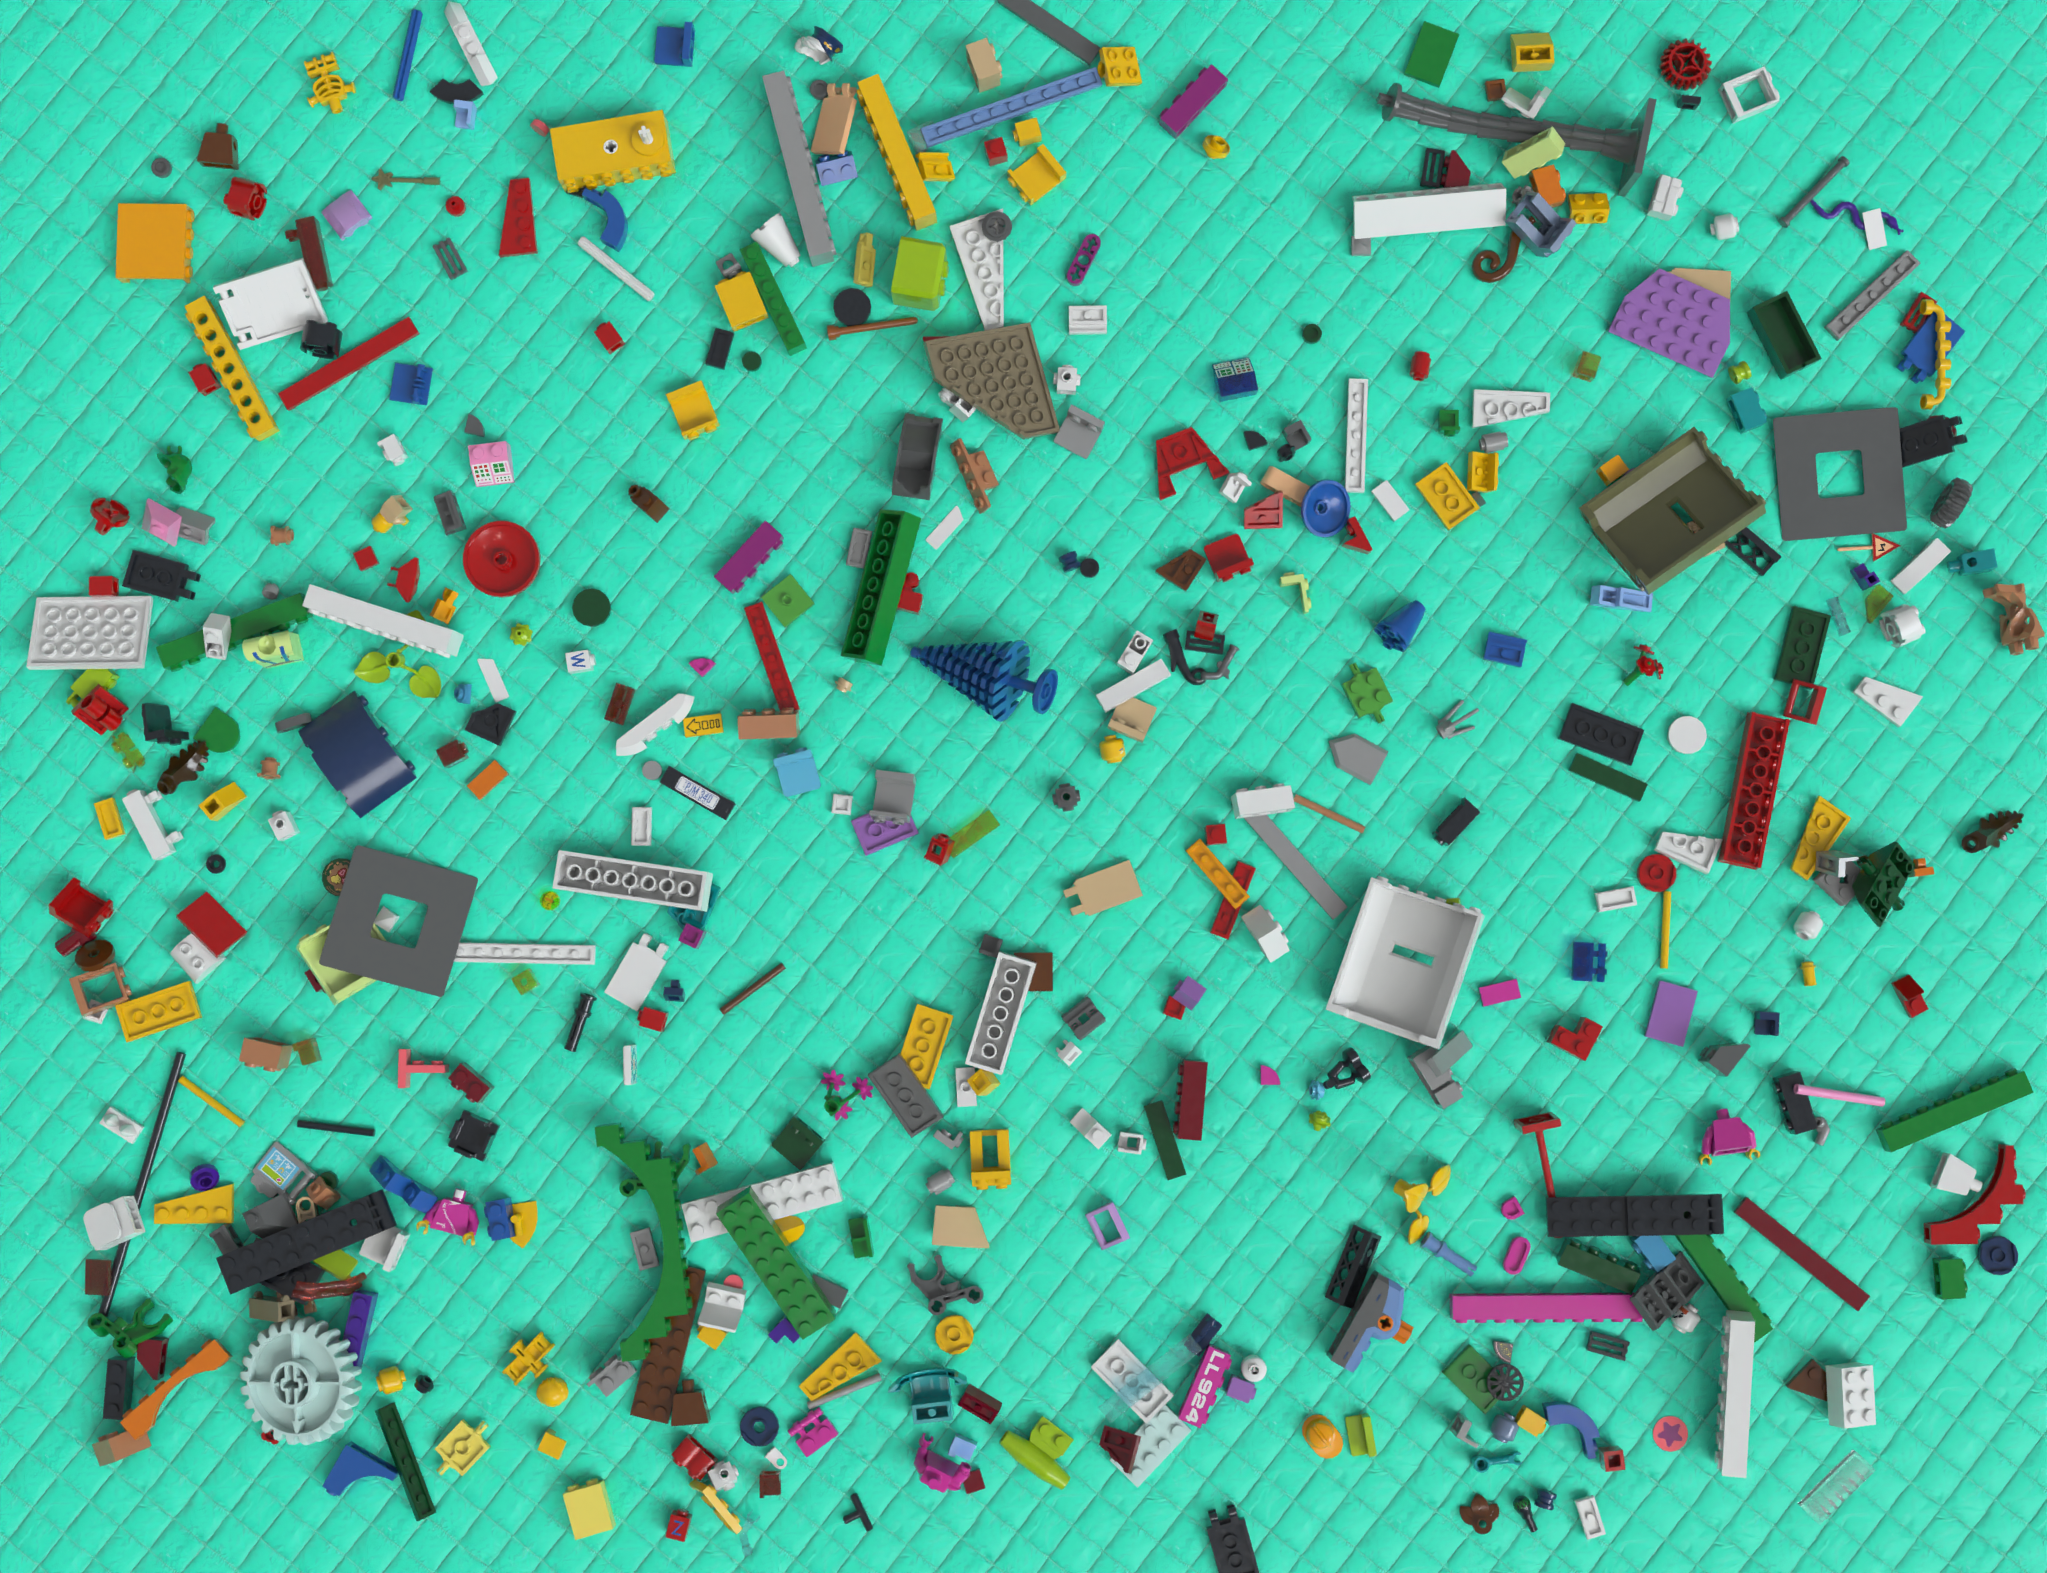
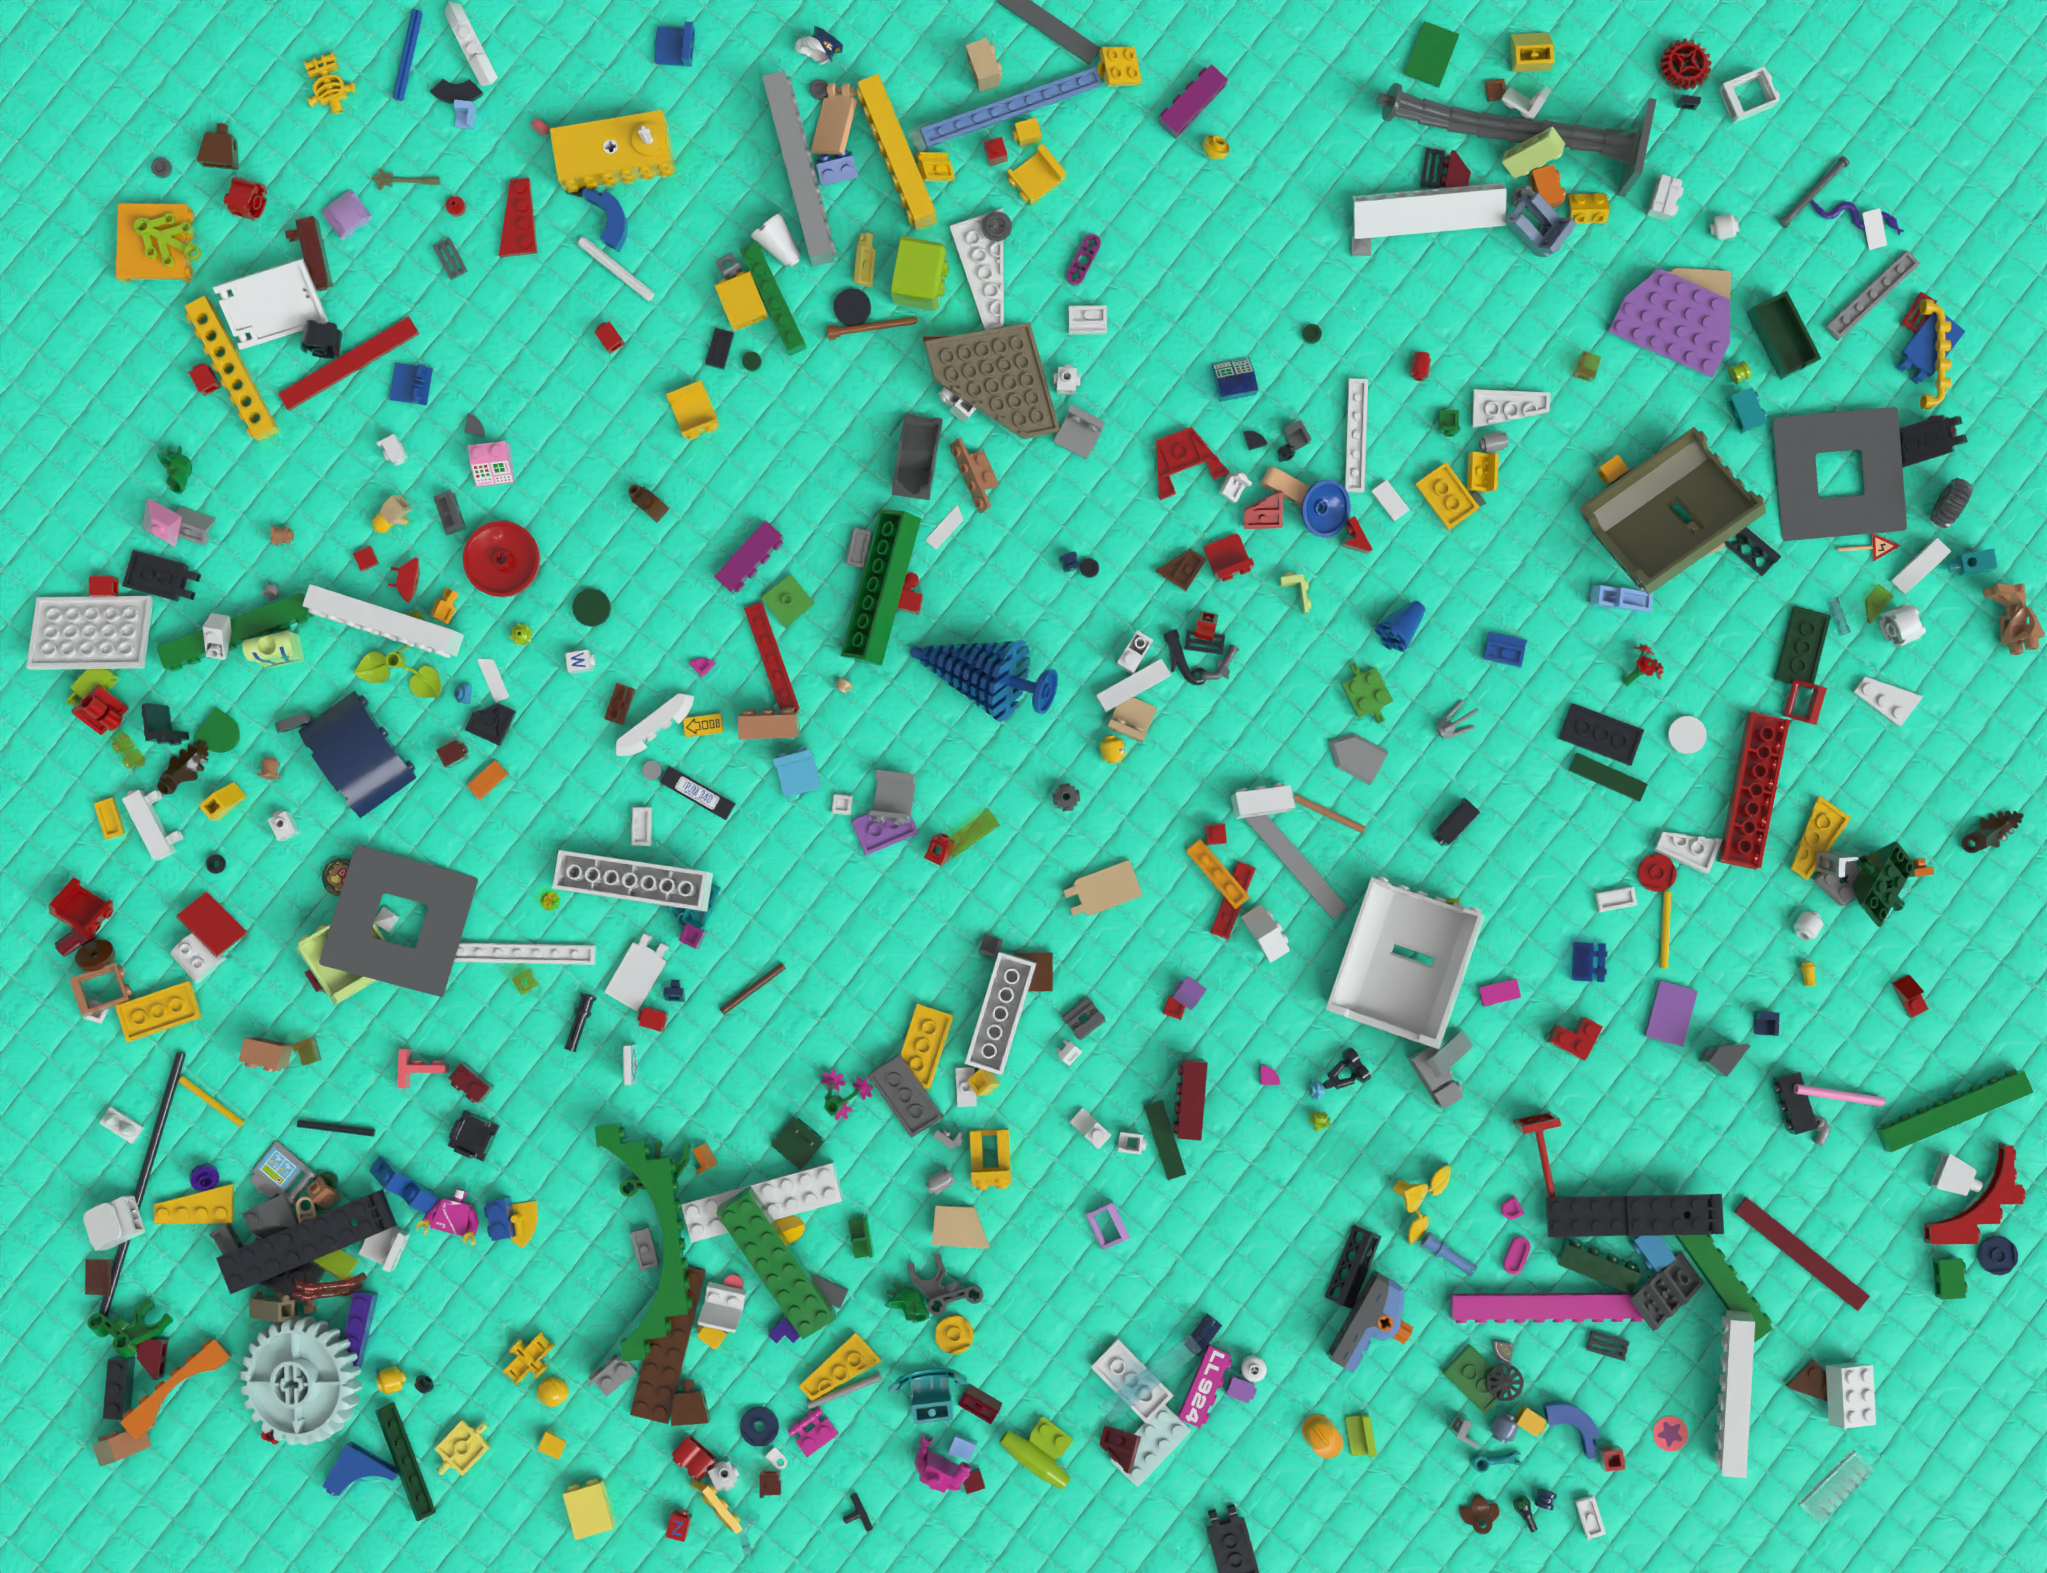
red tile [90,498,130,535] -> none
reddish brown plant [1472,216,1536,283] -> none
white head [1671,1303,1700,1334] -> none
dark pink torso [1698,1109,1760,1165] -> none
dark purple piece [1850,563,1880,591] -> none
none -> lime plant [134,213,201,268]
none -> green helmet [885,1282,930,1323]

